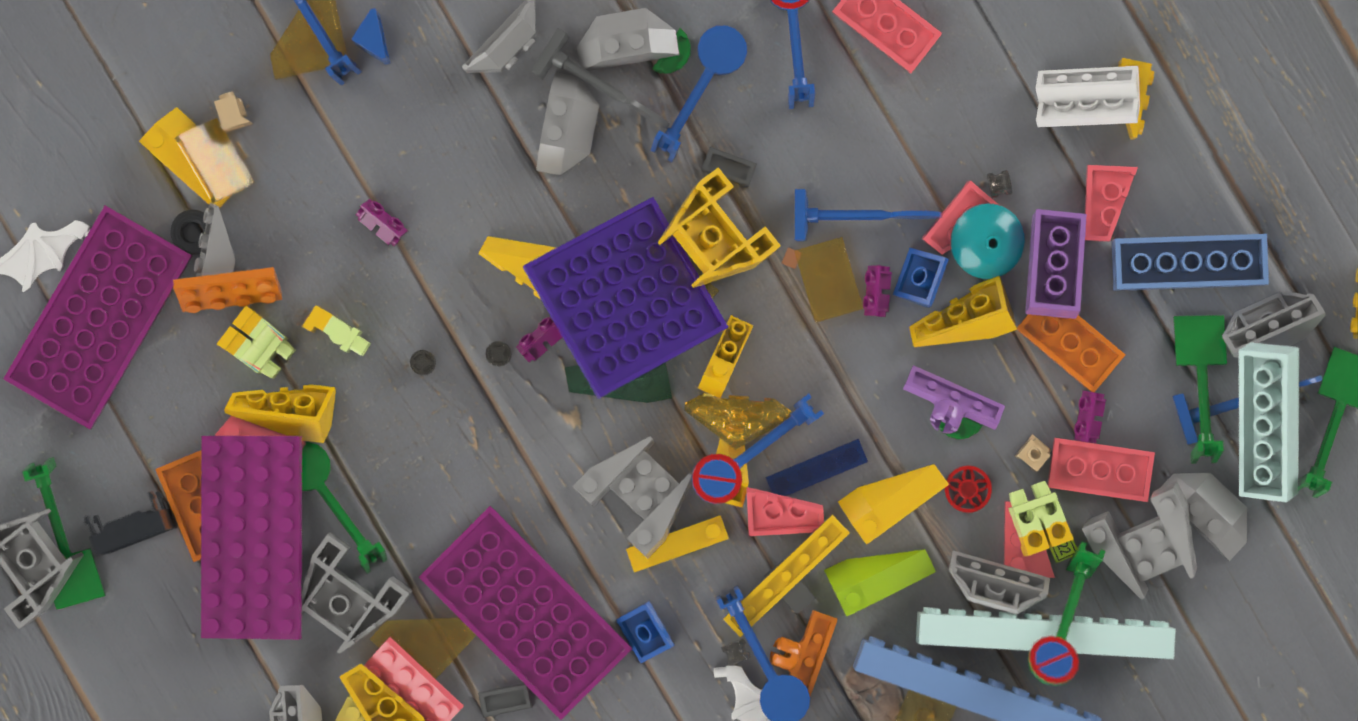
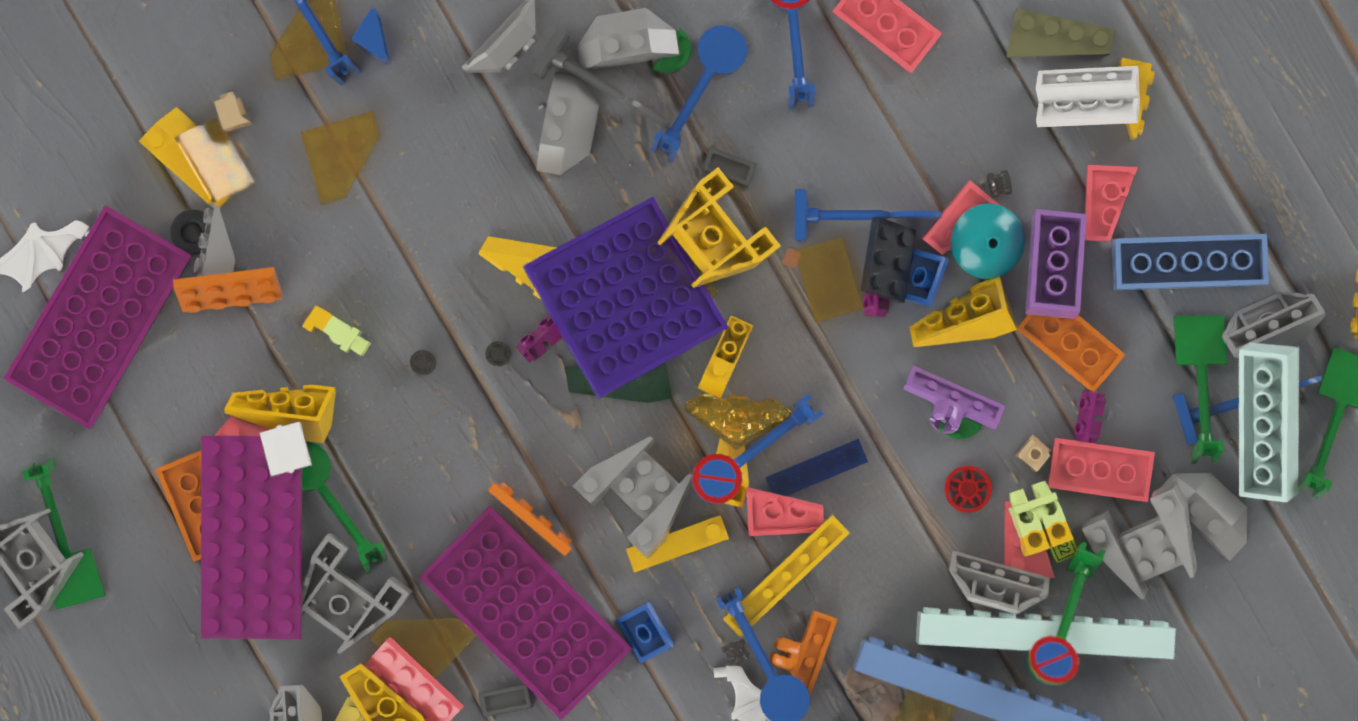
black piece [85,491,177,556] -> none
yellowish green hips [217,306,296,379] -> none
magenta hinge [355,199,408,247] -> none
lime wedge [824,549,936,616] -> none
yellow wedge [838,464,949,545] -> none
none -> white piece [260,422,312,476]
none -> clear yellow plate [301,111,380,205]
none -> orange plate [488,482,573,556]
none -> black plate [860,217,916,303]
none -> olive wing [1006,8,1115,58]

